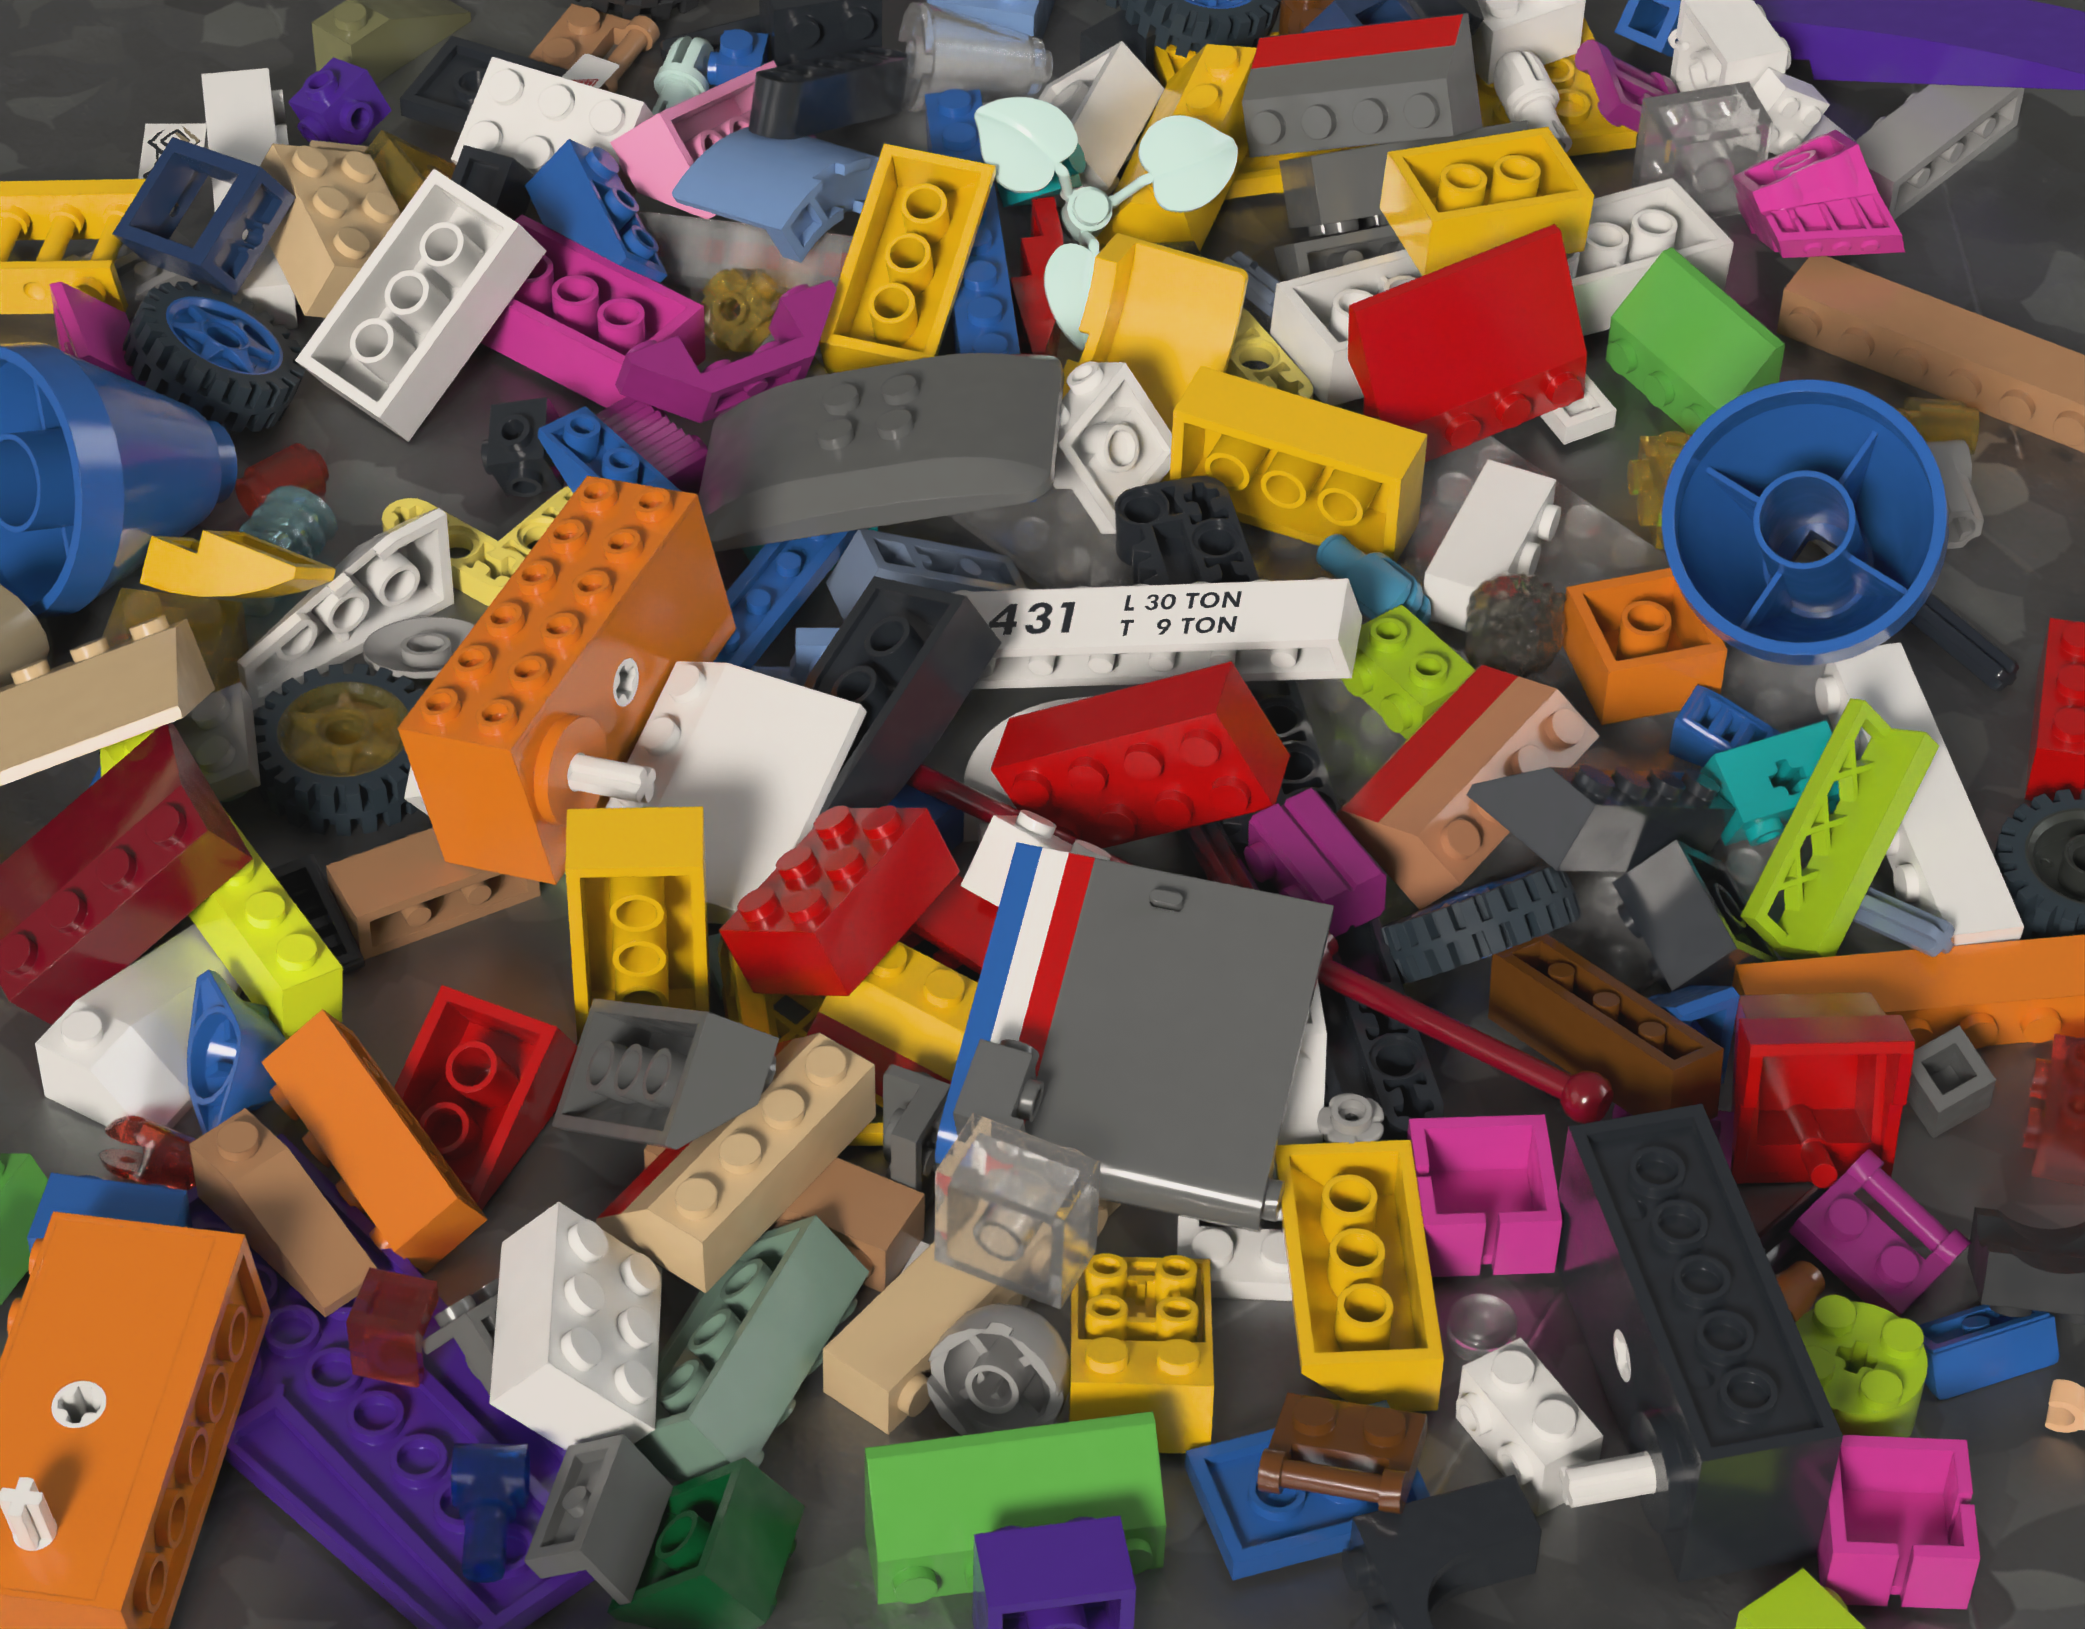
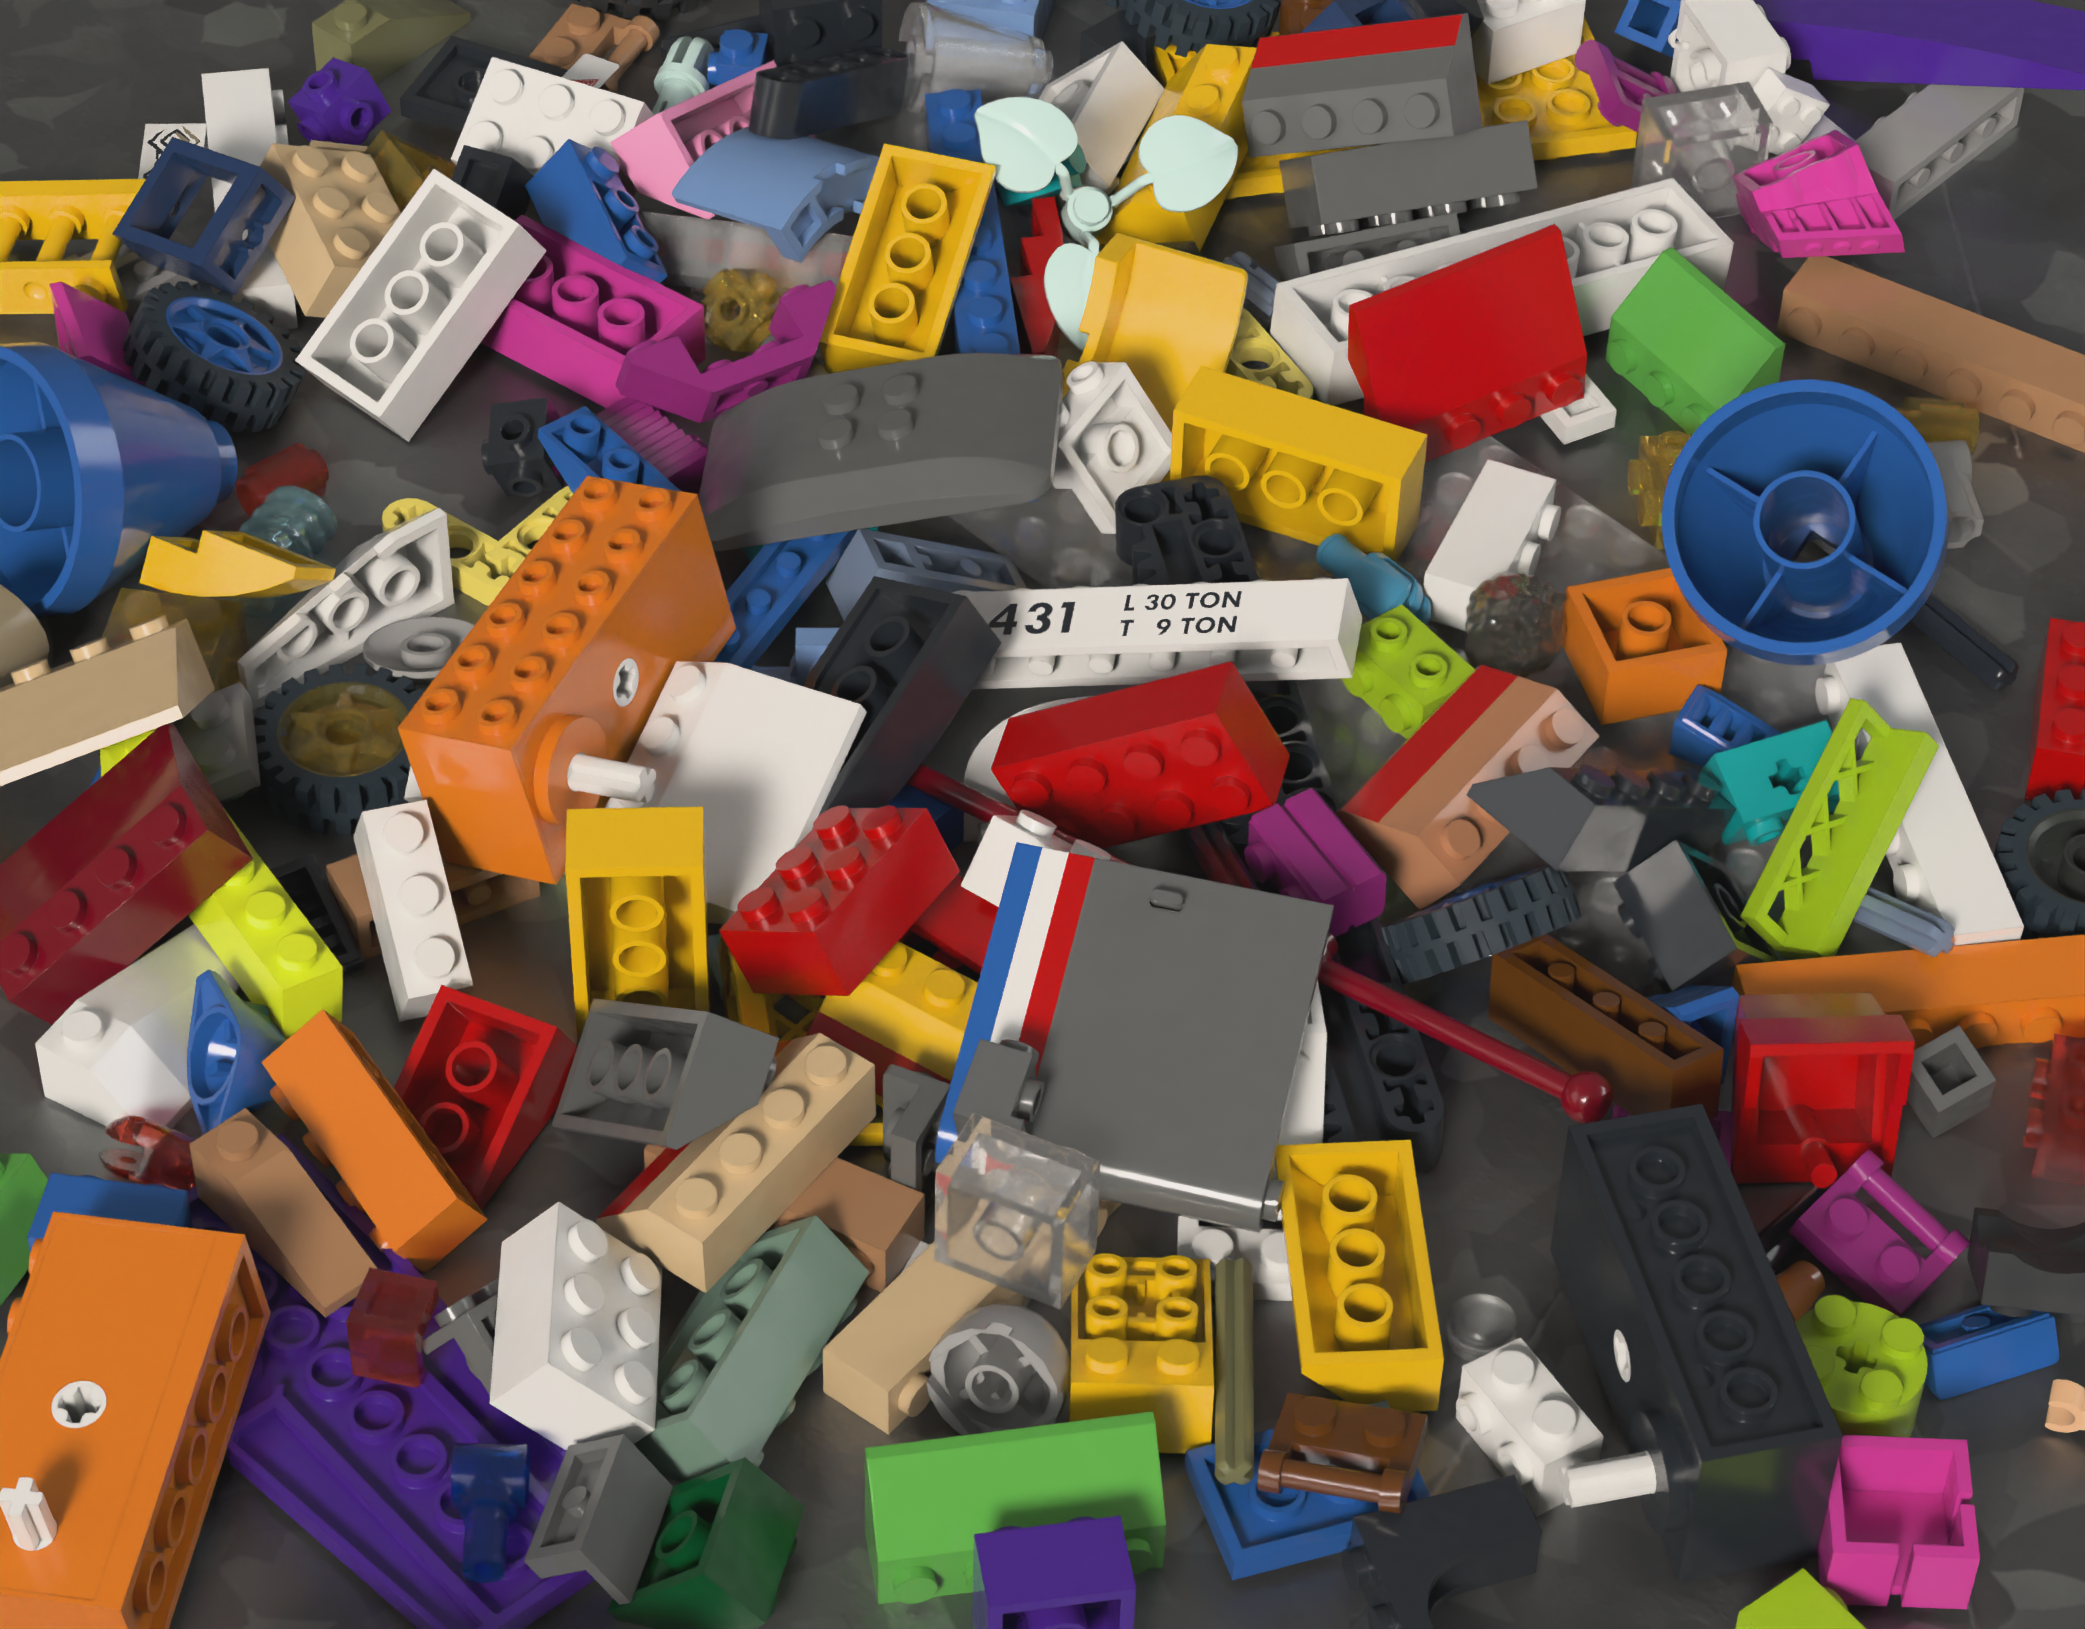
light grey plate [1317,1093,1384,1144] -> none
yellow brick [1380,127,1594,276] -> none
dark pink piece [1407,1114,1563,1277] -> none
white arm [1493,51,1572,153] -> none
none -> white brick [353,800,474,1022]
none -> olive axle [1215,1257,1254,1485]

